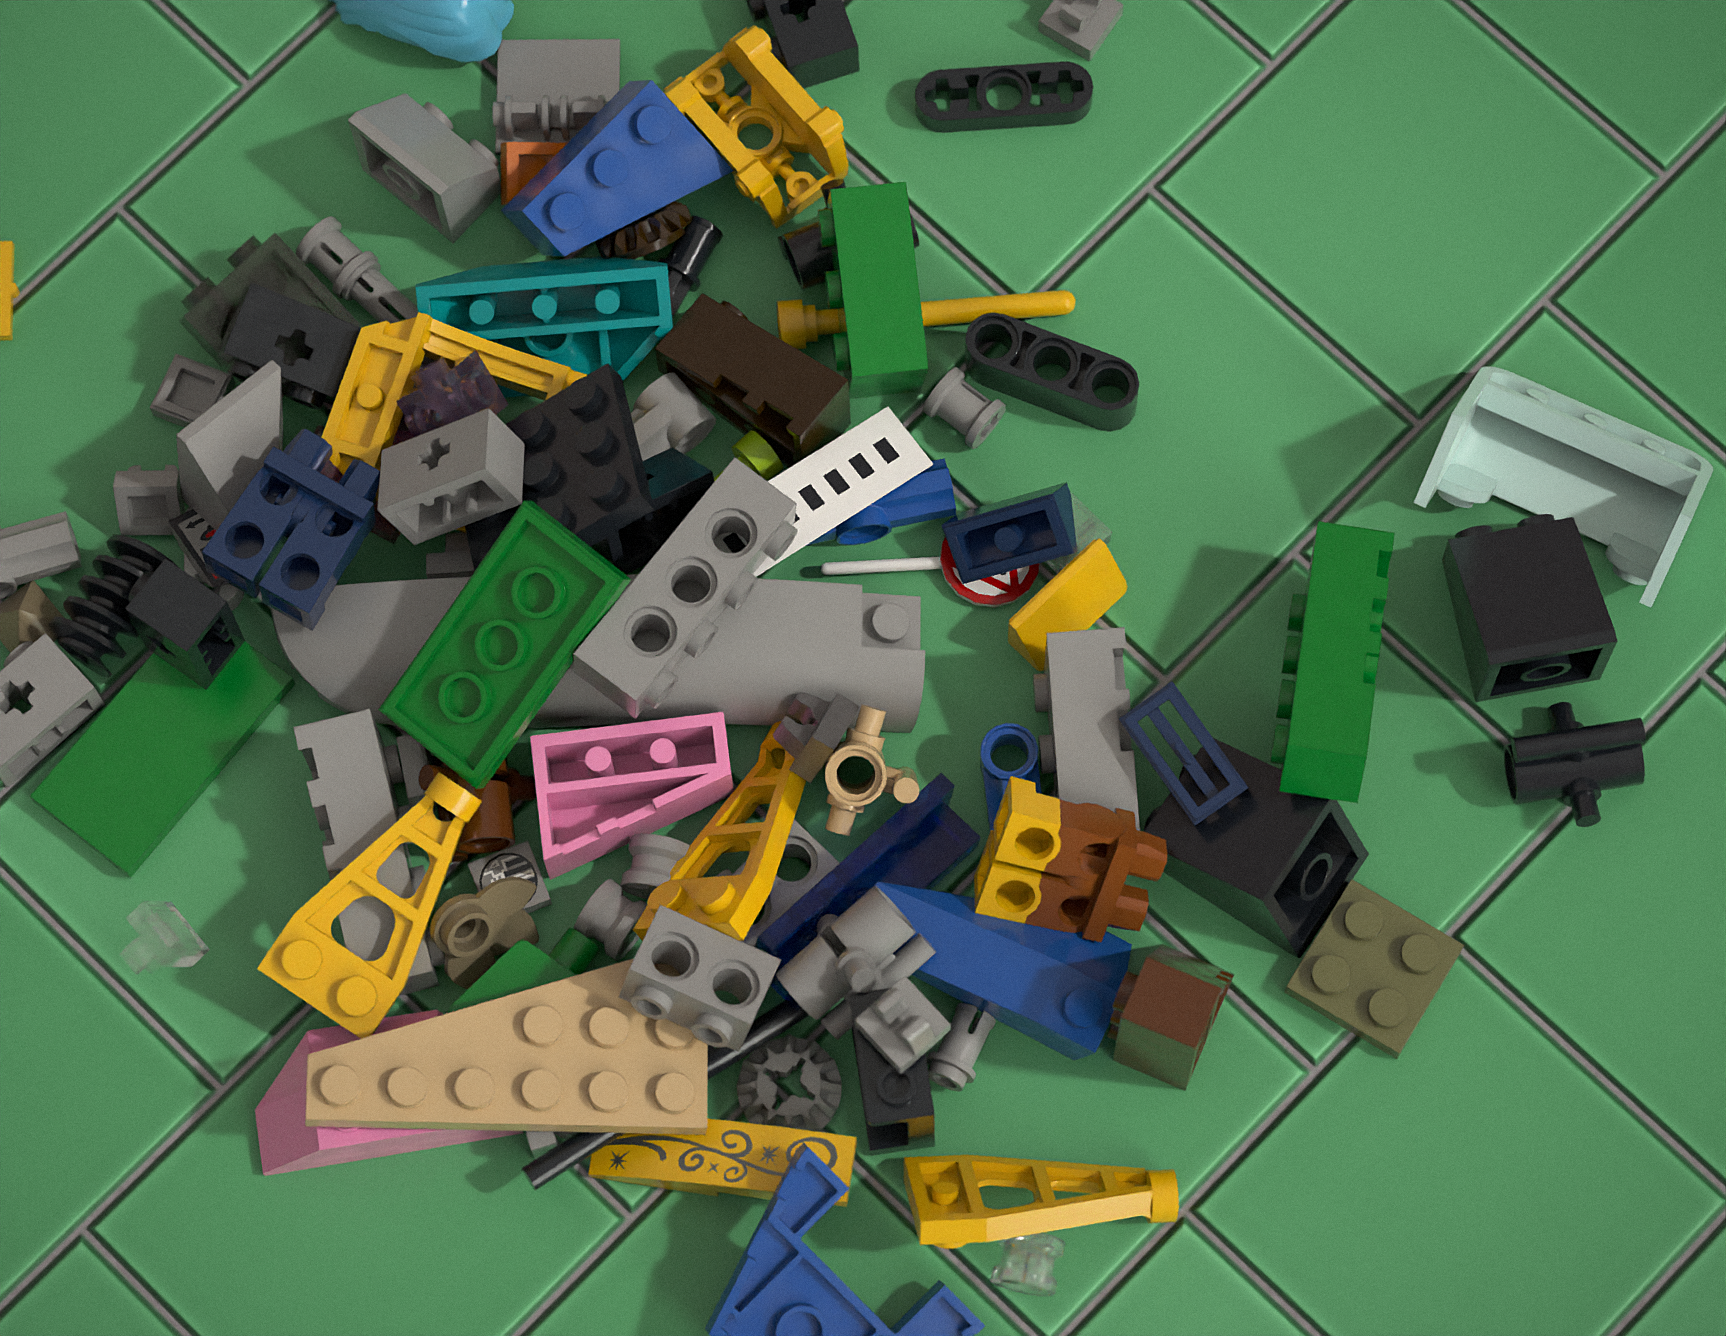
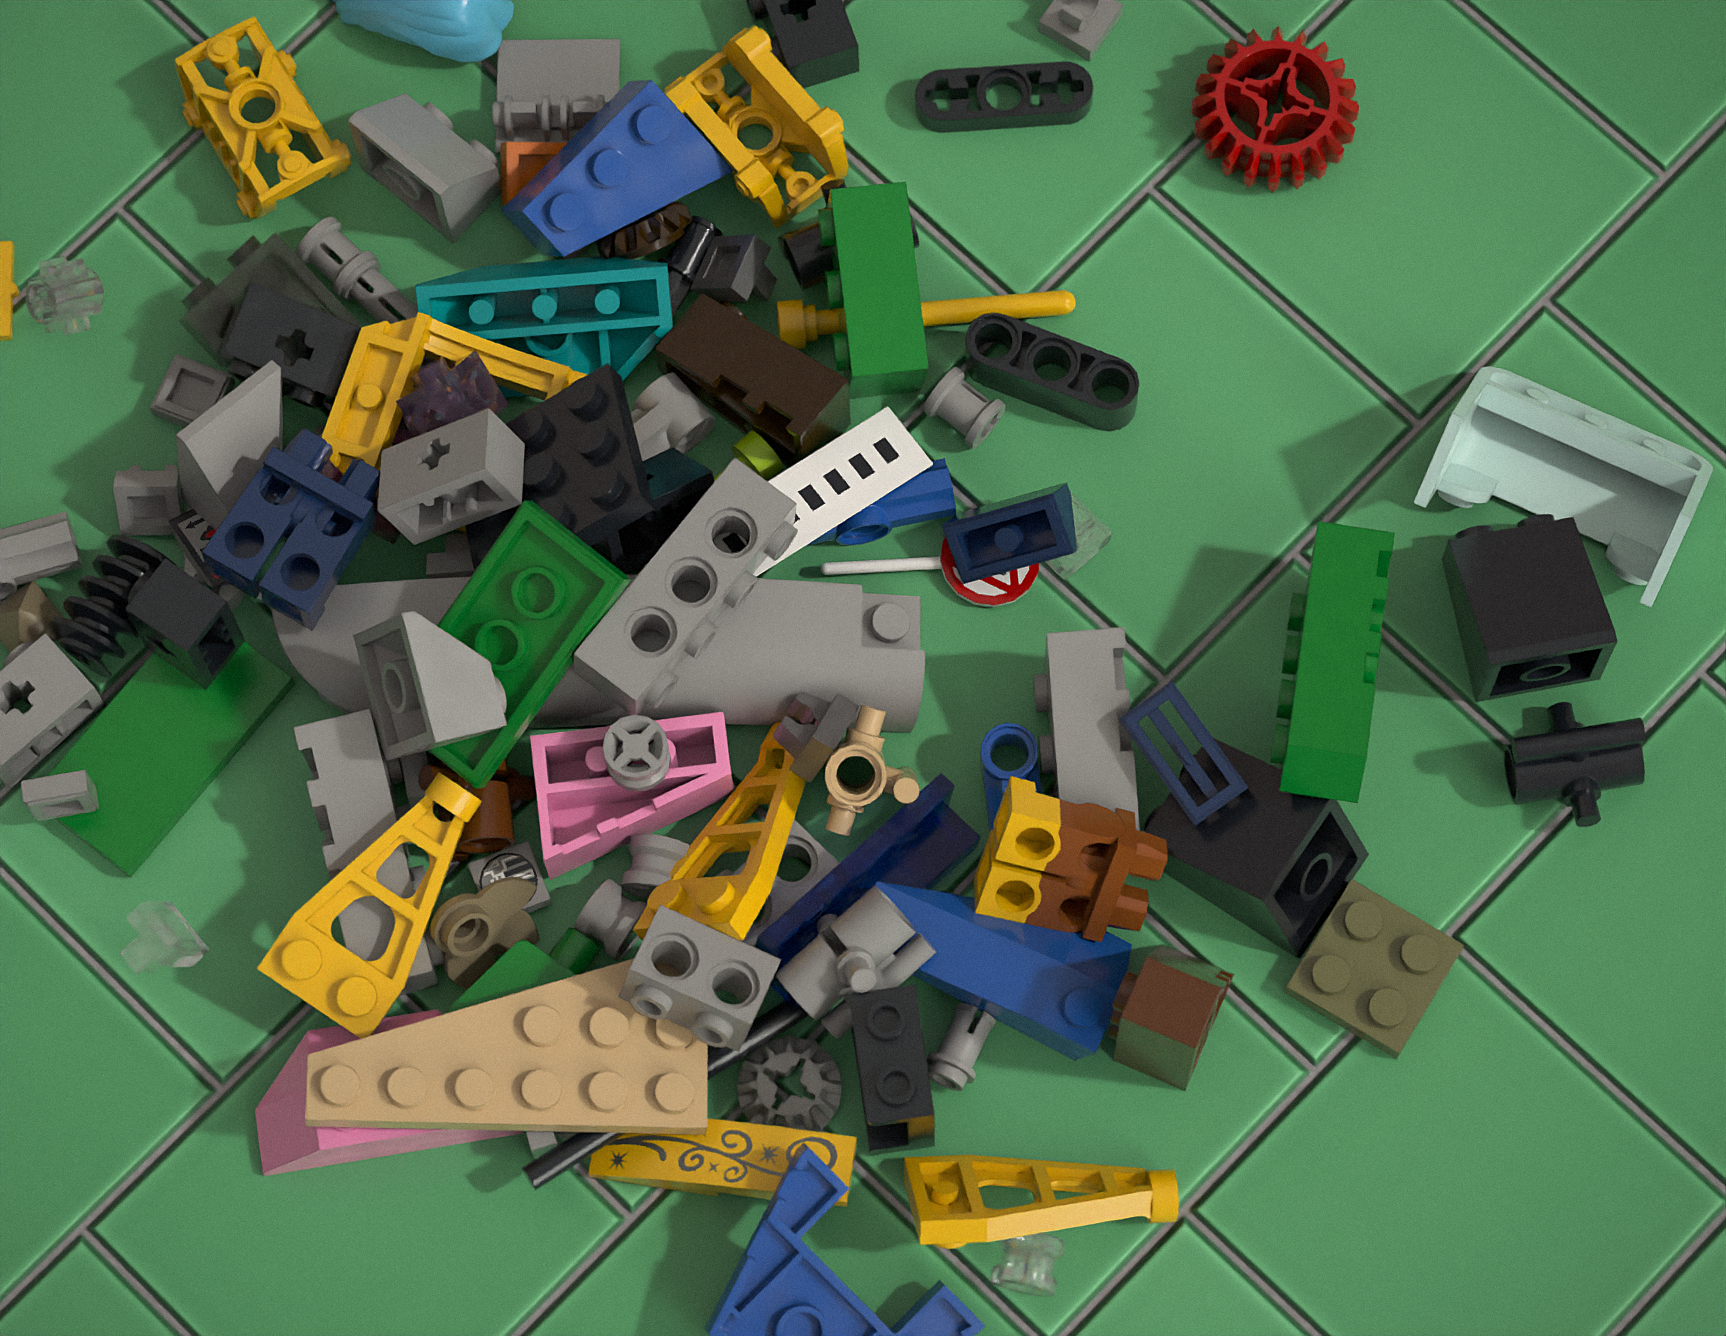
light grey tile [855,976,951,1075] -> none
yellow slope [1008,538,1128,671] -> none
none -> light grey tile [21,770,99,821]
none -> clear gear [25,256,104,336]
none -> yellow piece [174,16,352,220]
none -> light grey slope [353,611,507,761]
none -> light grey wheel [603,715,671,792]
none -> flat silver tile [690,234,777,303]
none -> red gear [1191,26,1359,192]

